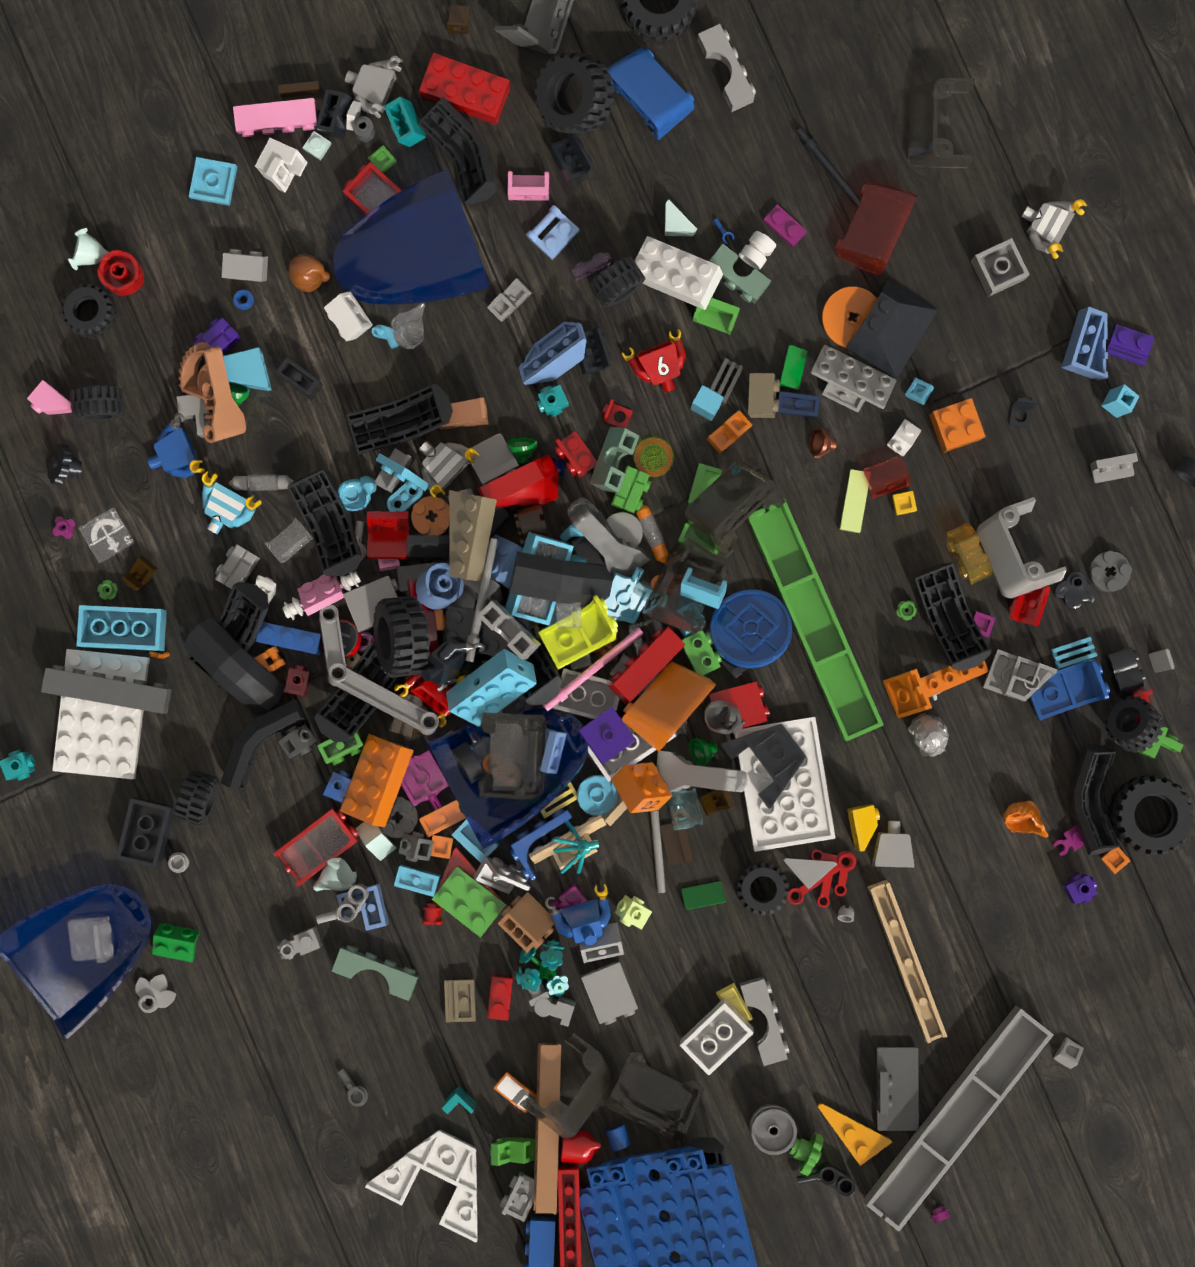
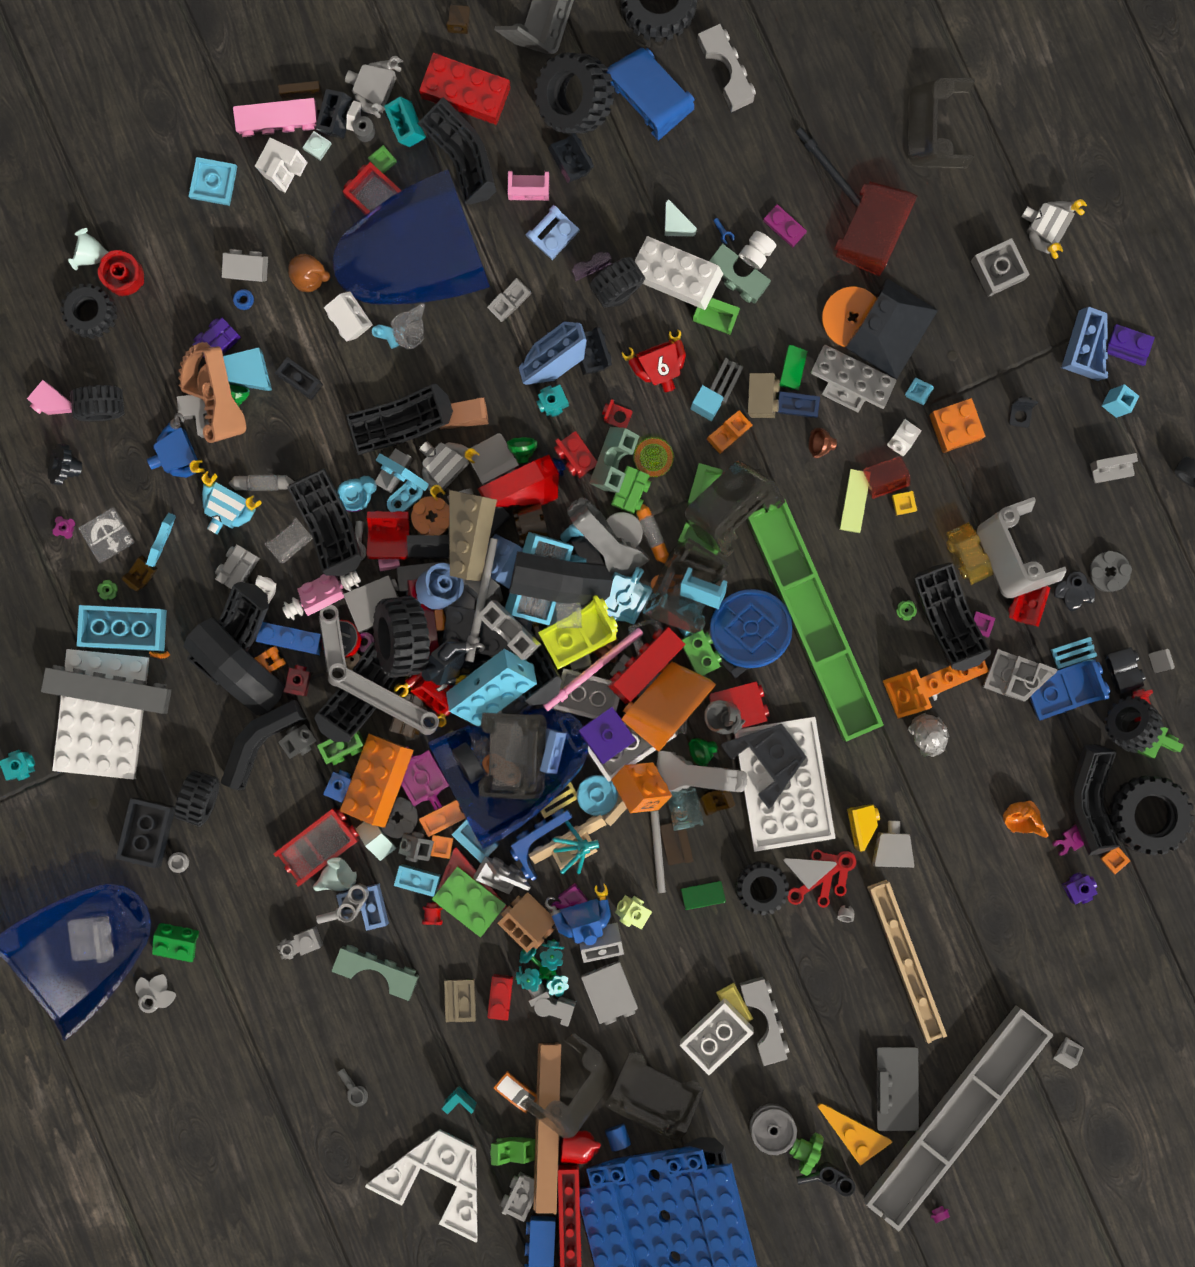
none -> medium azure tile [146,513,175,567]

